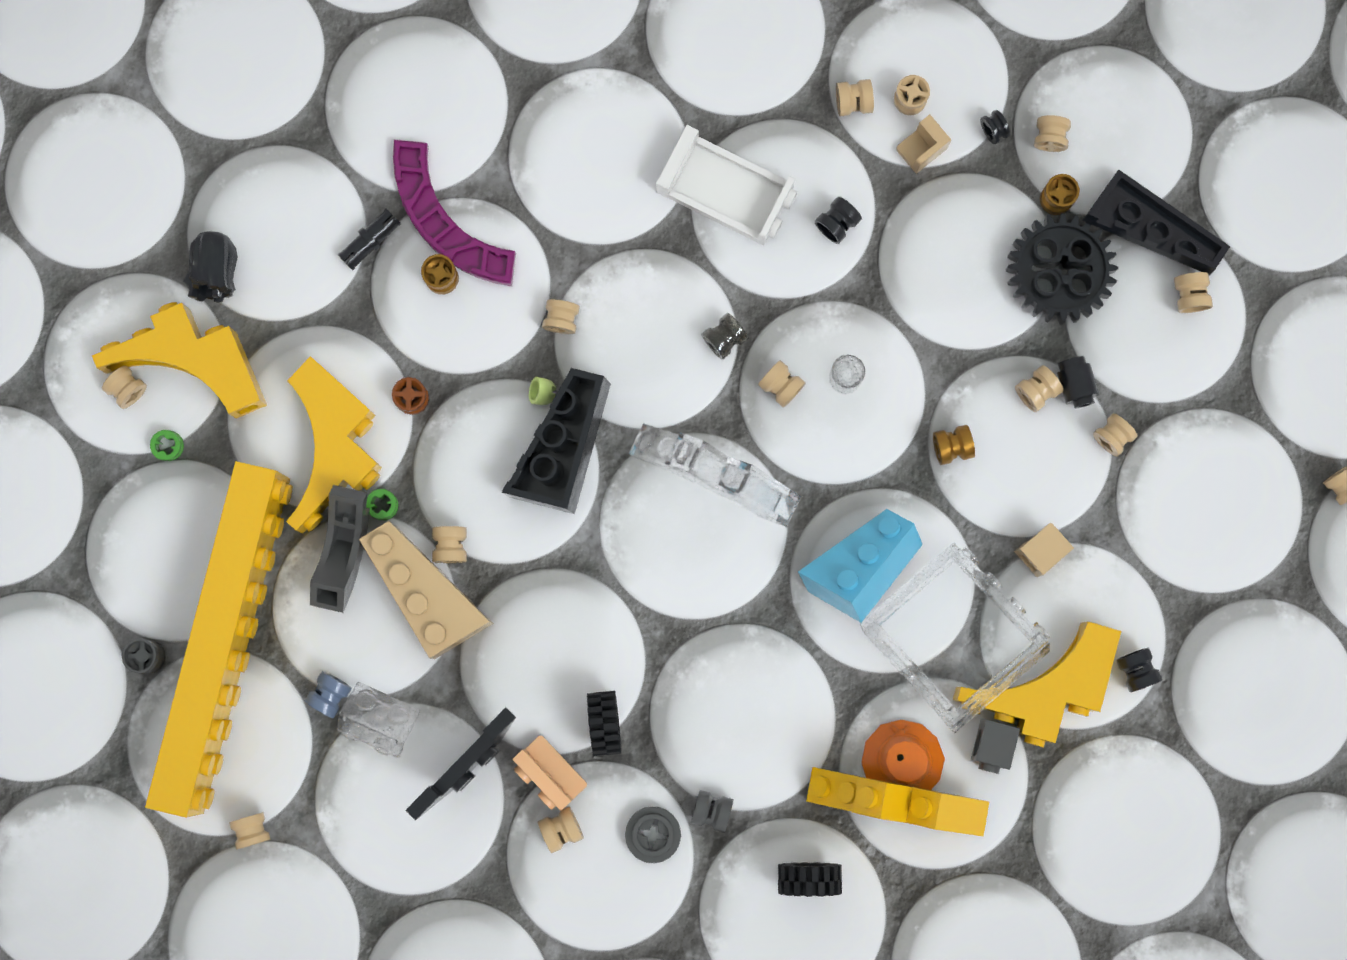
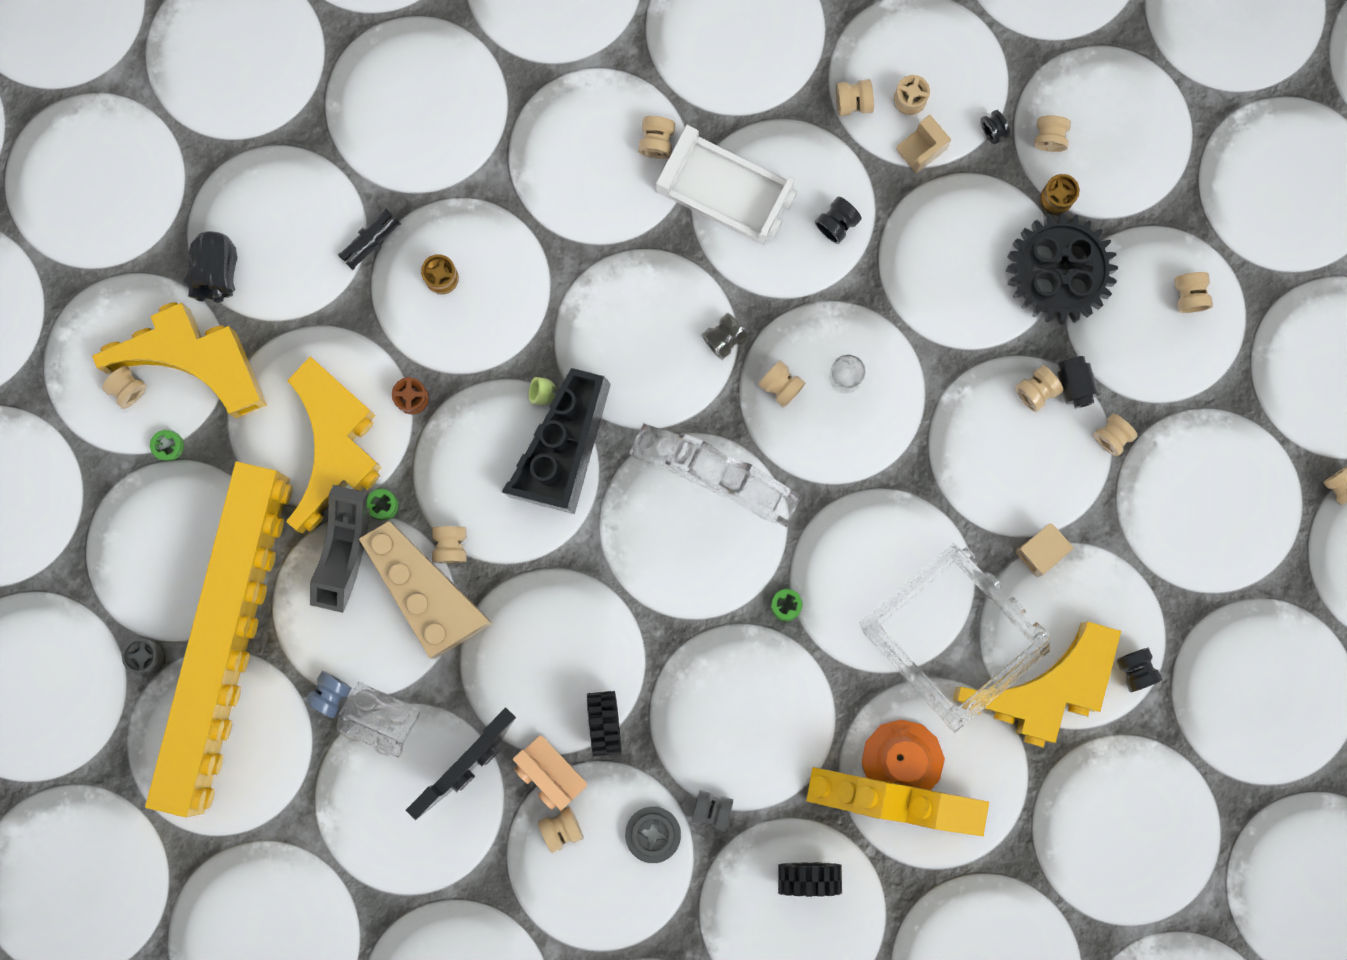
tan wheel [229,812,270,850] -> none
magenta tile [393,140,516,286] -> none
tan wheel [542,299,580,334] -> none
medium azure wedge [798,509,923,623] -> none
pearl gold wheel [933,425,975,465] -> none
dark grey brick [971,719,1020,774] -> none
black wing [1082,170,1230,276] -> none
none -> tan wheel [638,116,676,159]
none -> bright green bush [771,589,803,622]

